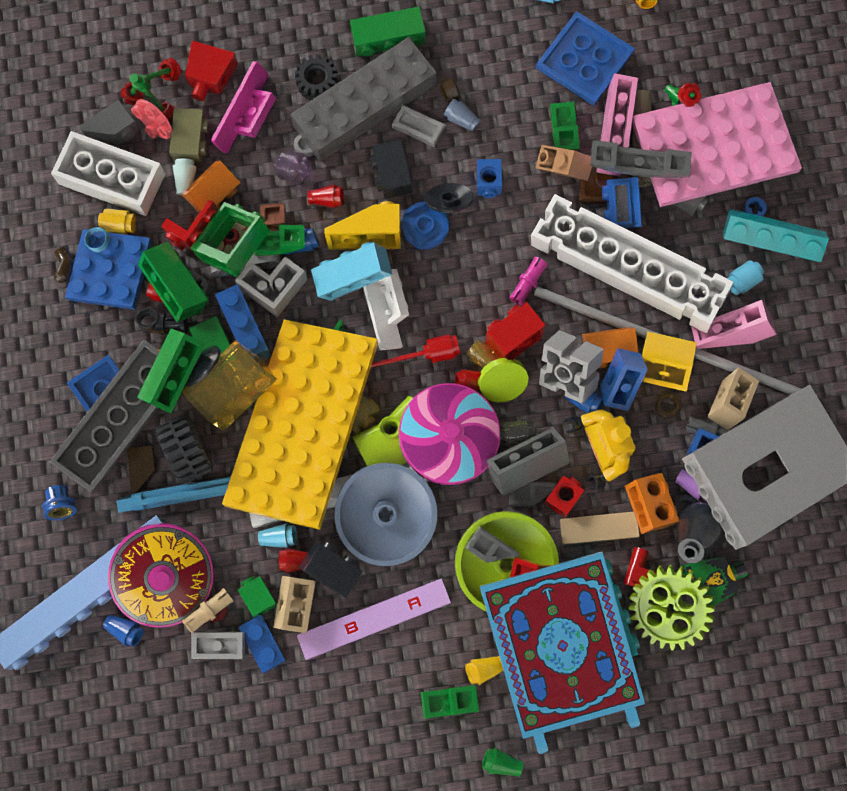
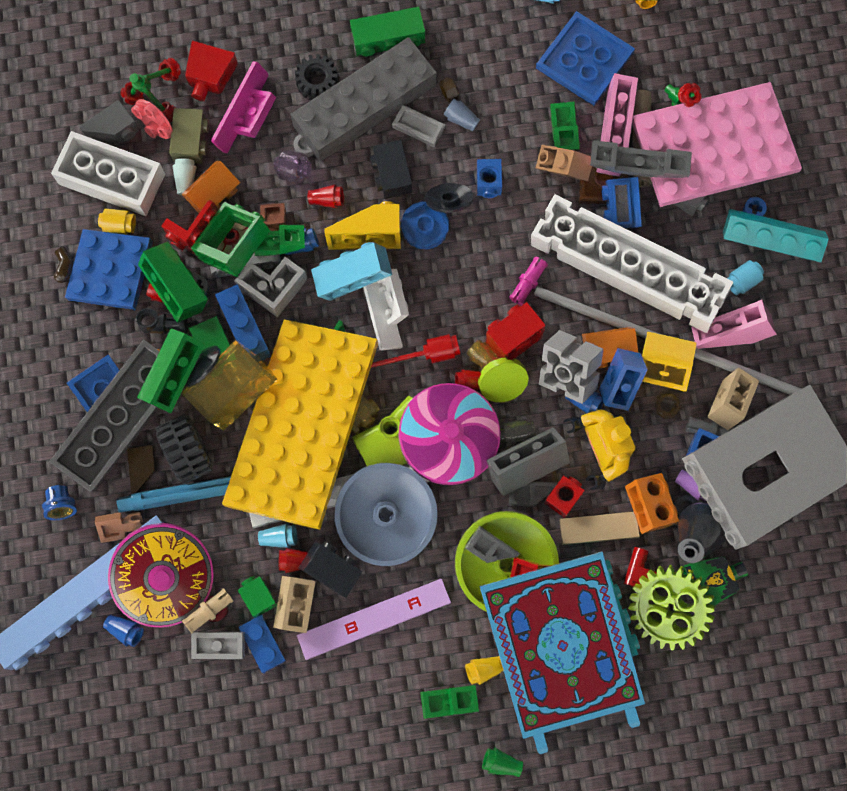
dark azure axle [84,227,110,252] -> none
none -> nougat plate [95,512,143,543]

